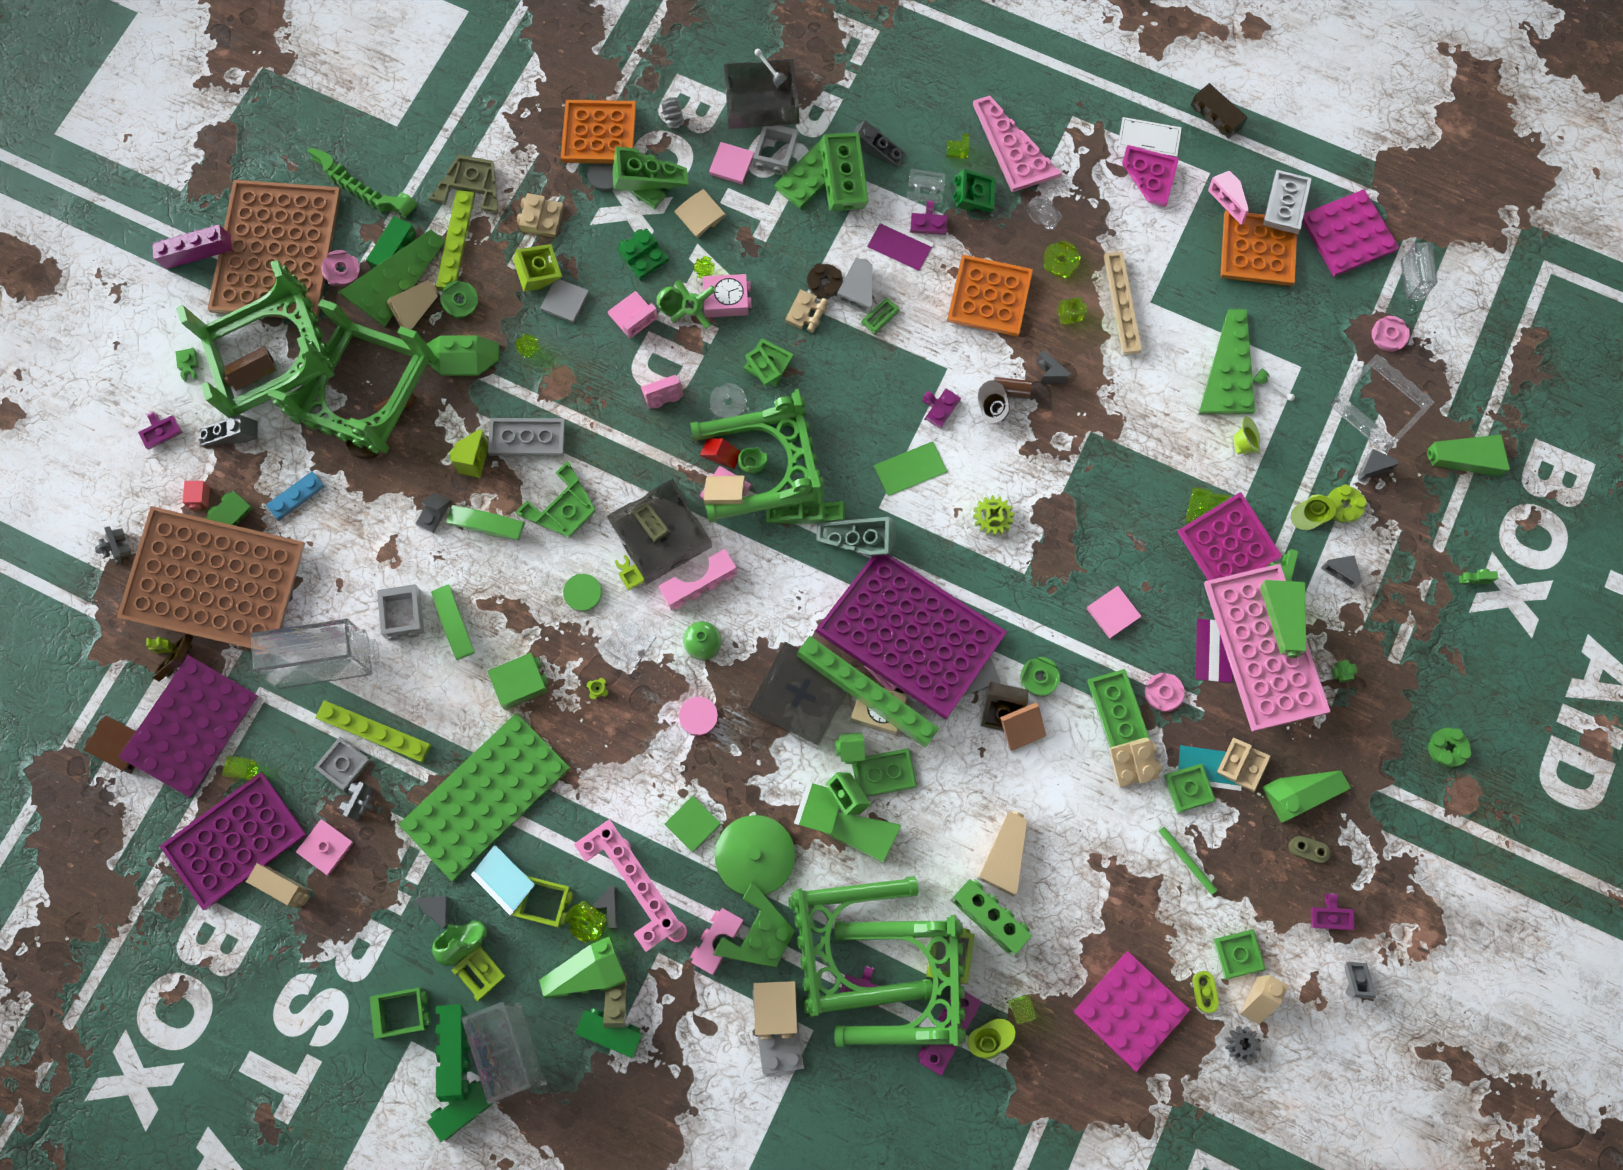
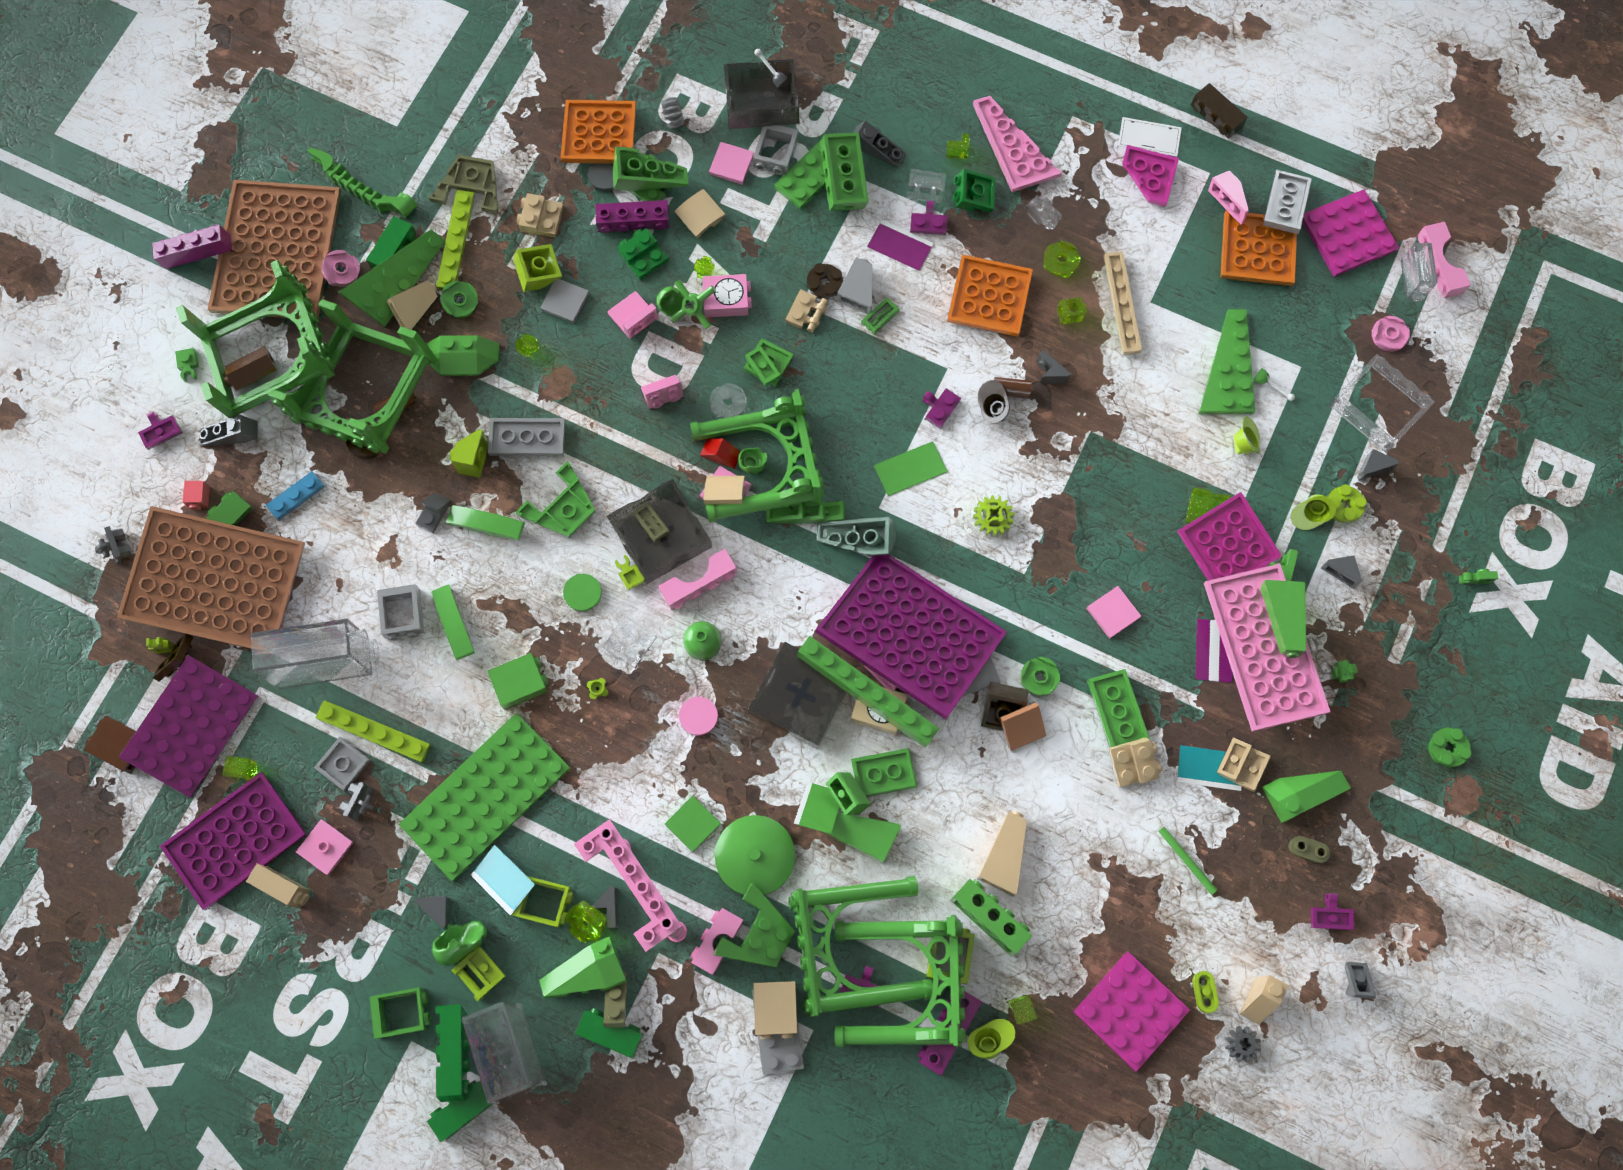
bright green brick [835,732,865,764] -> none
bright pink tile [1145,673,1185,712] -> none
bright green tile [1164,763,1216,813] -> none
bright green tile [1213,929,1266,980] -> none
bright green slope [1427,434,1510,476] -> none
none -> magenta brick [595,200,670,233]
none -> bright pink arch [1418,222,1471,298]

